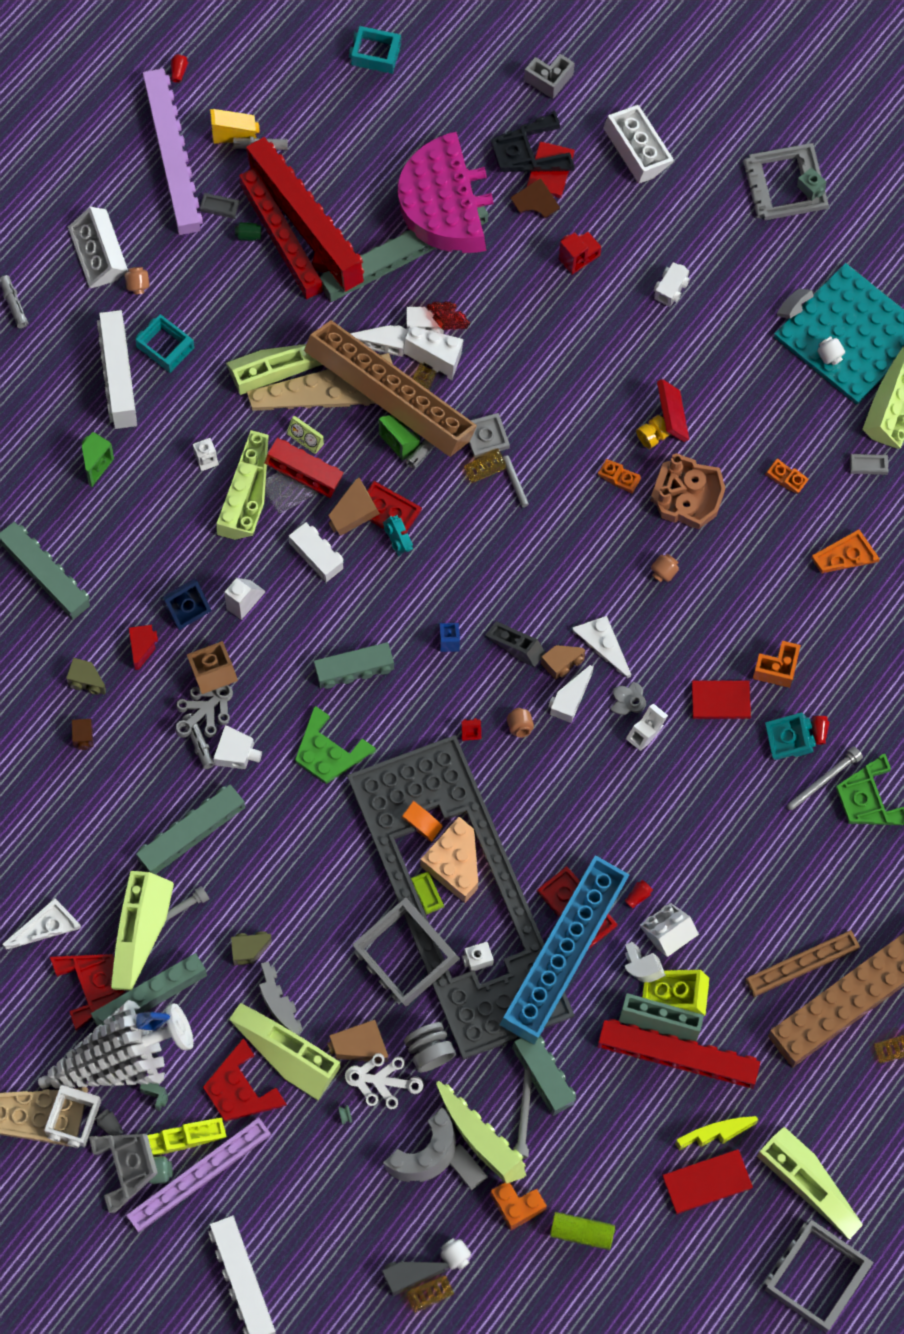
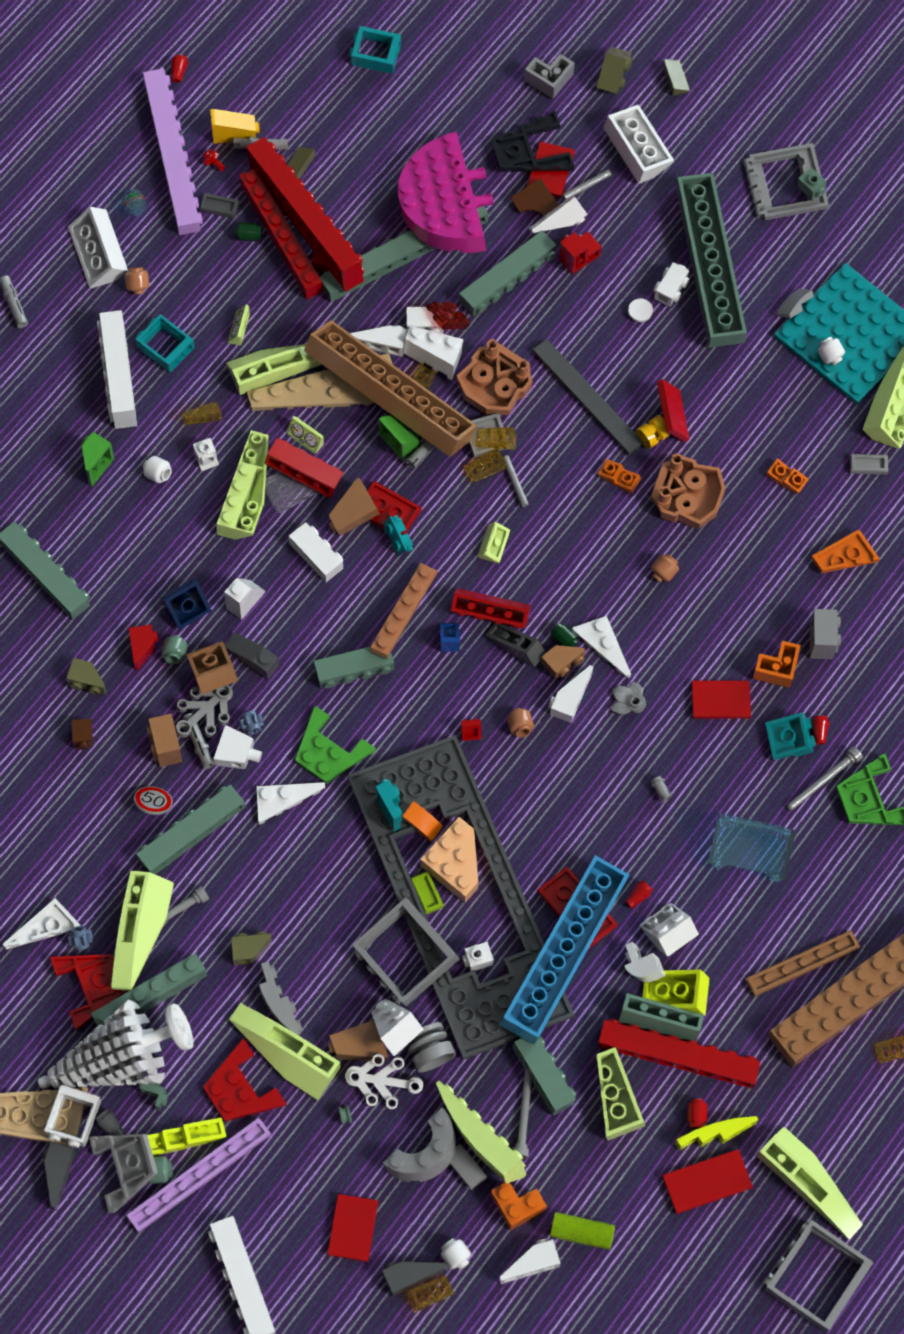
blue slope [136,1012,170,1031] -> none
white brick [626,704,668,751] -> none
none -> dark grey slope [43,1142,76,1211]
none -> sand blue gear [68,926,93,950]
none -> clear light blue head [121,189,147,216]
none -> piece [134,786,173,815]
none -> white head [143,456,172,483]
none -> medium nougat brick [146,714,183,767]
none -> sand green head [161,635,188,664]
none -> clear yellow slope [182,401,222,425]
none -> red plate [202,149,225,171]
none -> dark grey slope [224,632,280,680]
none -> yellowish green slope [228,305,250,346]
none -> sand blue gear [239,711,264,735]
none -> white wing [257,782,325,824]
none -> olive slope [287,147,315,179]
none -> red tile [328,1194,378,1262]
none -> nougat plate [370,563,438,659]
none -> white wedge [371,999,424,1056]
none -> teal plate [375,779,402,832]
none -> red brick [451,588,531,628]
none -> nougat brick [456,339,533,415]
none -> sand green brick [459,231,556,317]
none -> clear yellow slope [476,427,517,450]
none -> yellowish green slope [478,522,510,563]
none -> white slope [499,1238,560,1284]
none -> white slope [528,196,588,233]
none -> dark grey tile [533,339,643,455]
none -> dark green brick [550,622,579,647]
none -> light grey bar [562,169,611,200]
none -> olive brick [597,47,633,94]
none -> yellowish green wedge [597,1047,645,1140]
none -> white piece [628,299,653,322]
none -> light grey pin [651,776,672,802]
none -> slope [663,59,690,96]
none -> sand green brick [676,173,747,348]
none -> red brick [687,1099,708,1129]
none -> clear light blue windscreen [708,813,795,882]
none -> light grey brick [810,609,841,659]

